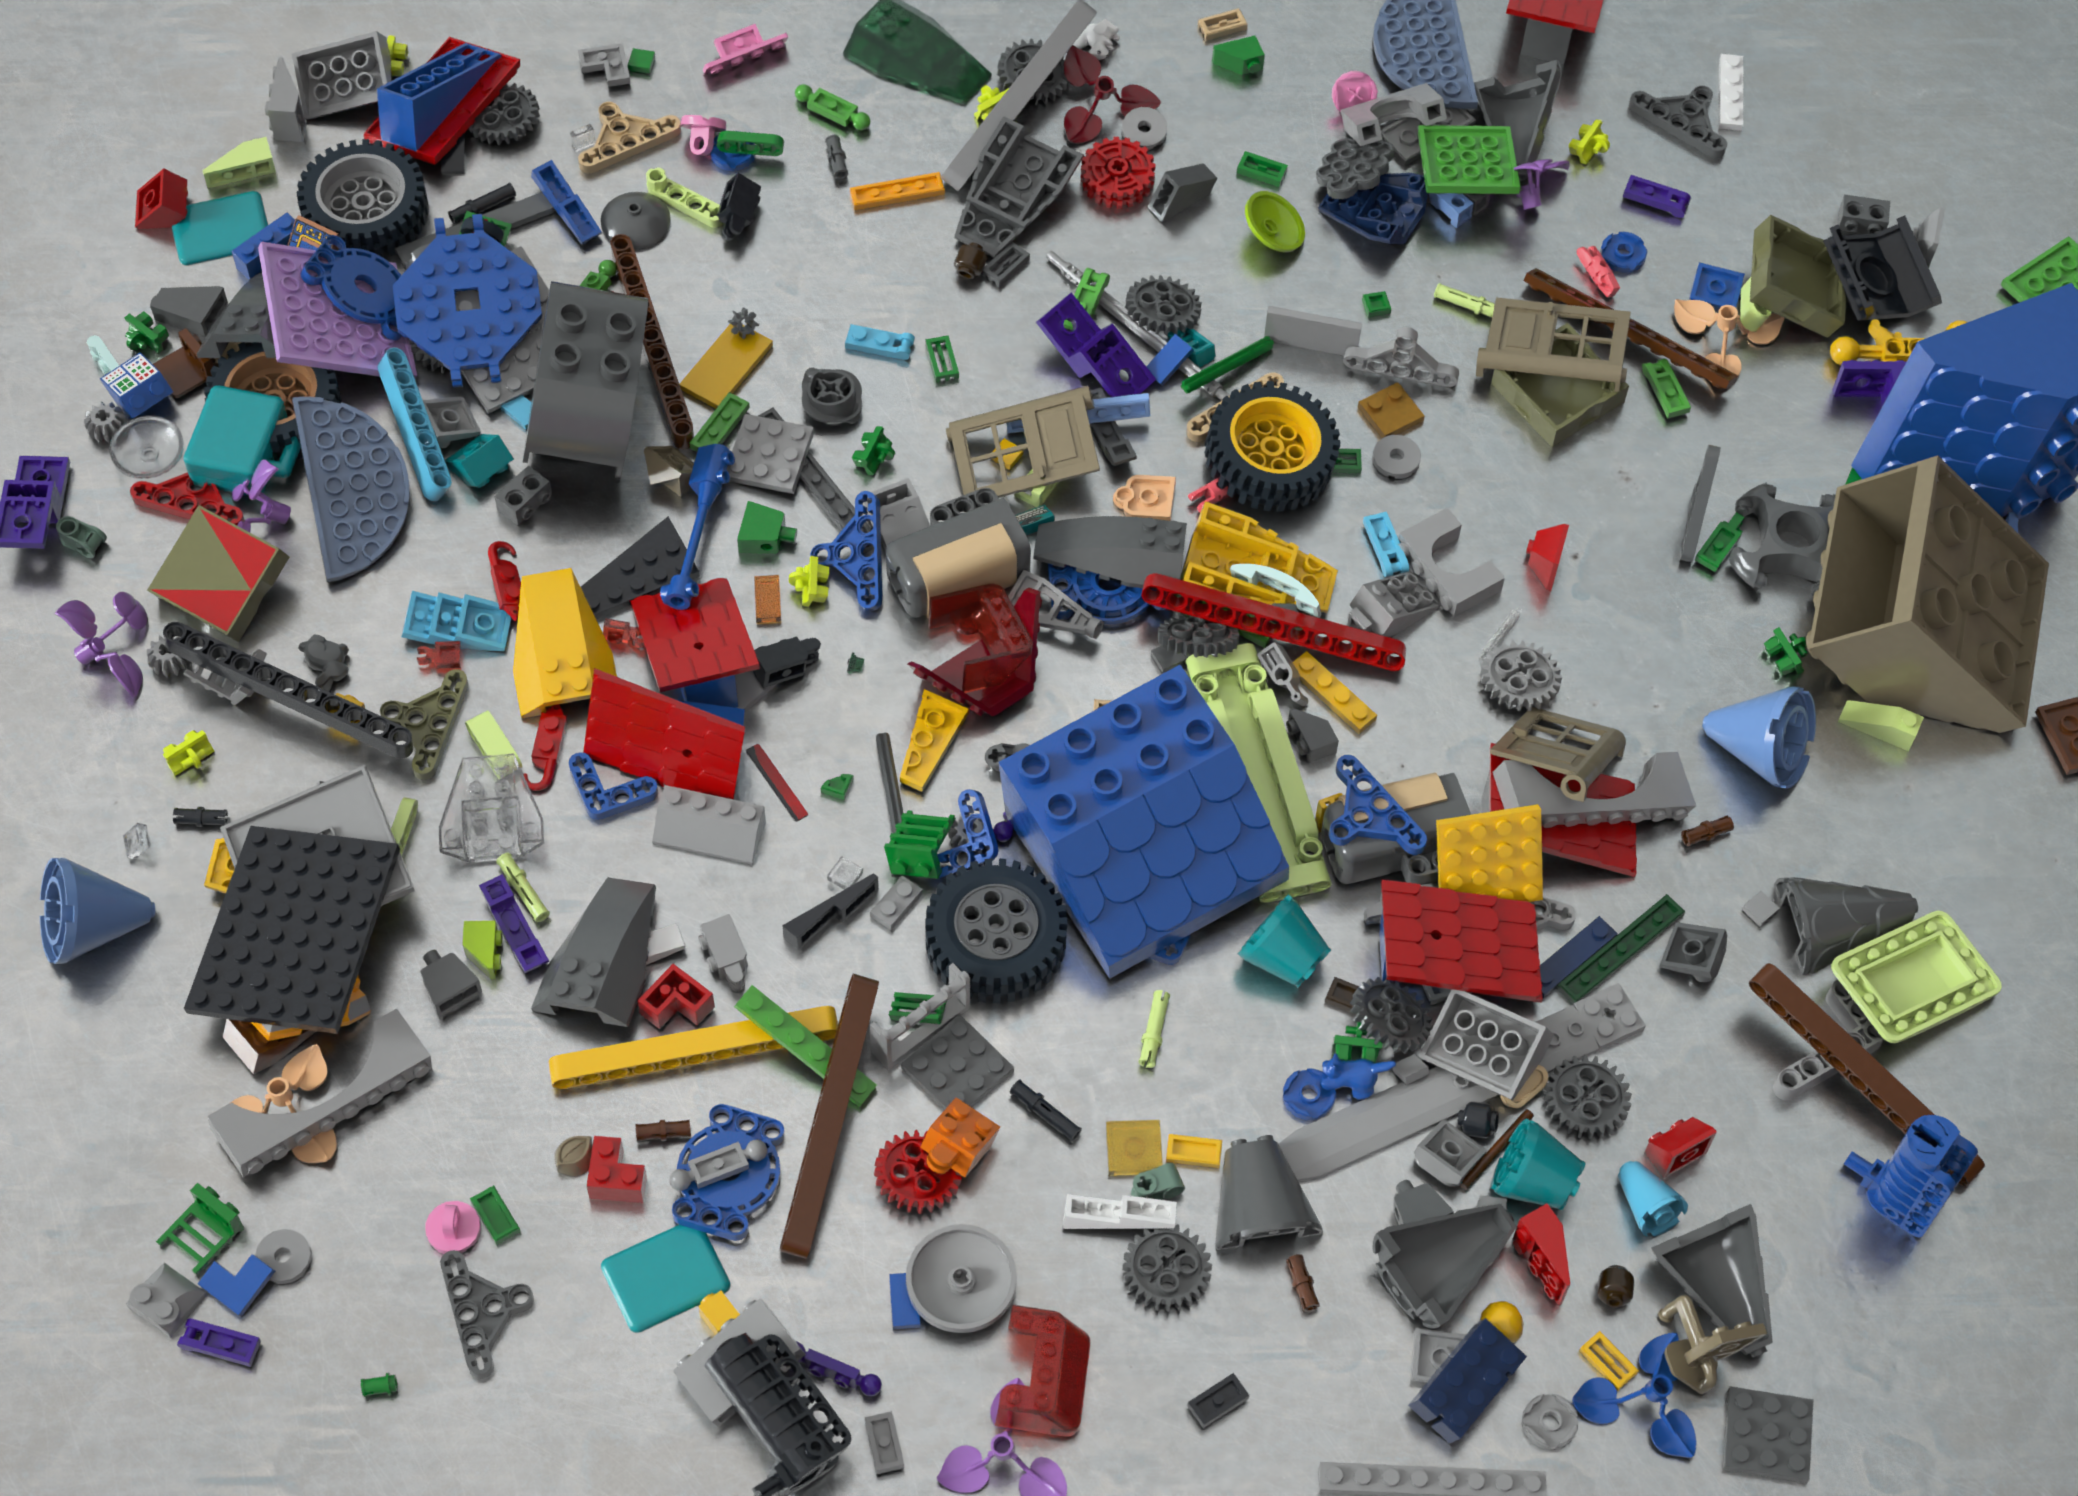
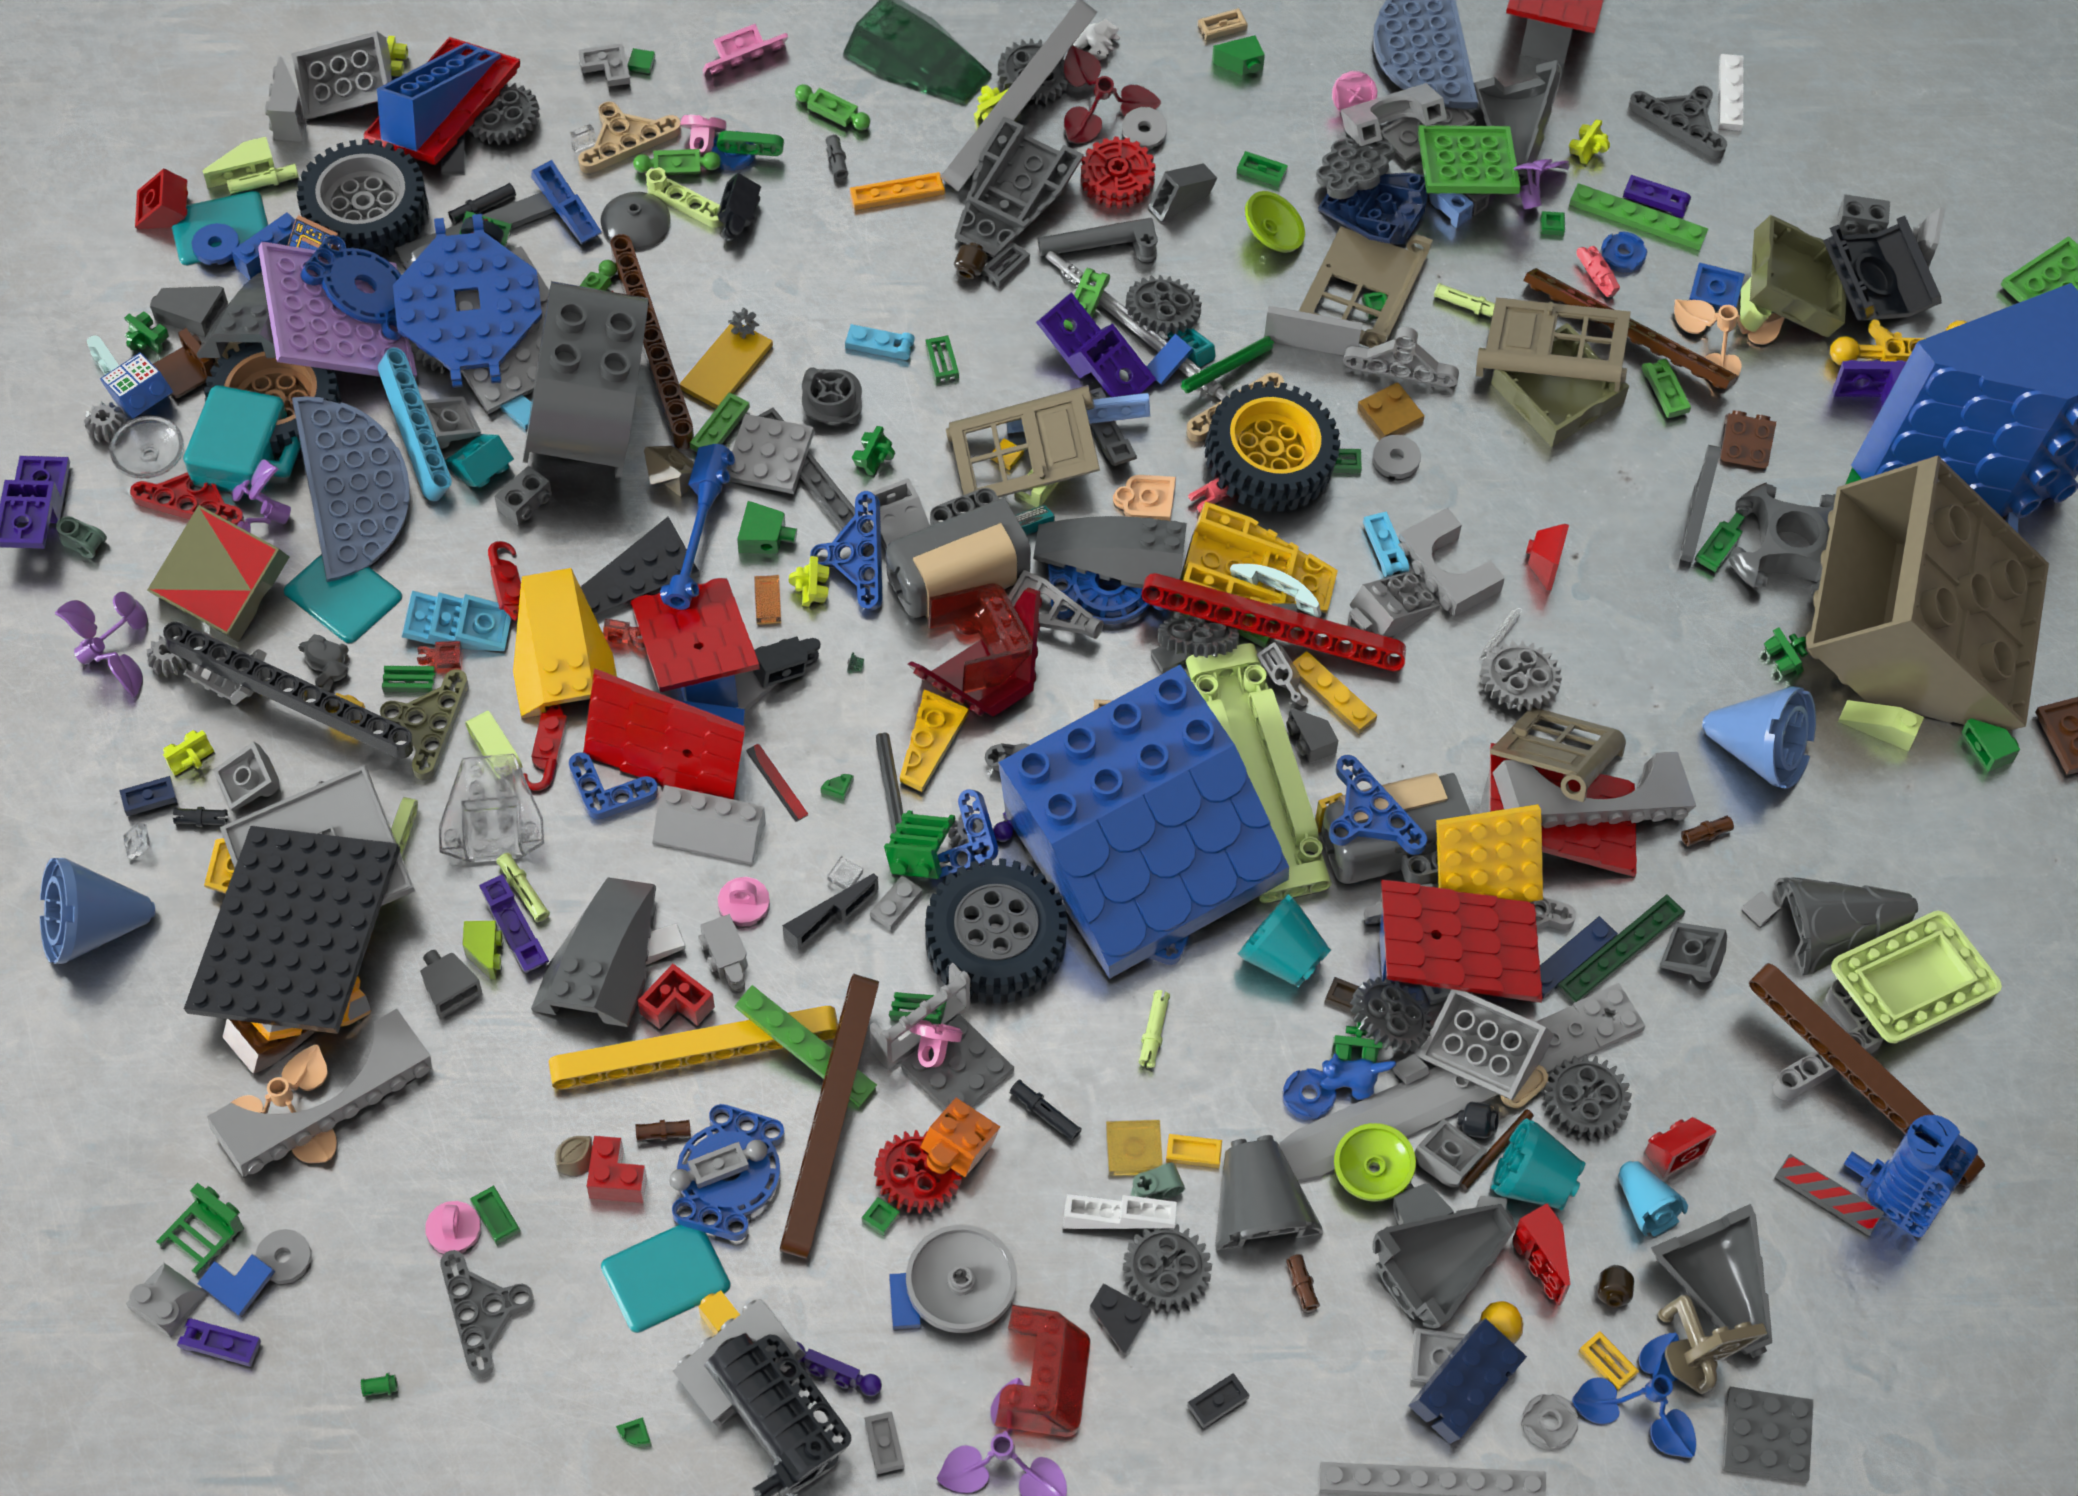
none -> dark blue plate [119,776,178,816]
none -> blue tile [191,223,240,265]
none -> light grey slope [213,742,279,811]
none -> yellowish green pin [227,164,299,195]
none -> teal piece [284,554,402,643]
none -> green tile [382,666,436,693]
none -> green tile [616,1417,652,1447]
none -> bright green plate [633,149,721,175]
none -> bright pink tile [718,877,770,927]
none -> green tile [862,1197,900,1236]
none -> bright pink tile [909,1020,963,1068]
none -> dark grey axle [1038,218,1158,262]
none -> black wing [1089,1283,1152,1357]
none -> dark tan door [1299,226,1433,348]
none -> lime dish [1334,1123,1416,1201]
none -> green tile [1541,211,1565,236]
none -> bright green plate [1569,183,1709,251]
none -> reddish brown bracket [1720,410,1776,468]
none -> dark grey tile [1775,1154,1884,1236]
none -> green slope [1961,719,2020,772]

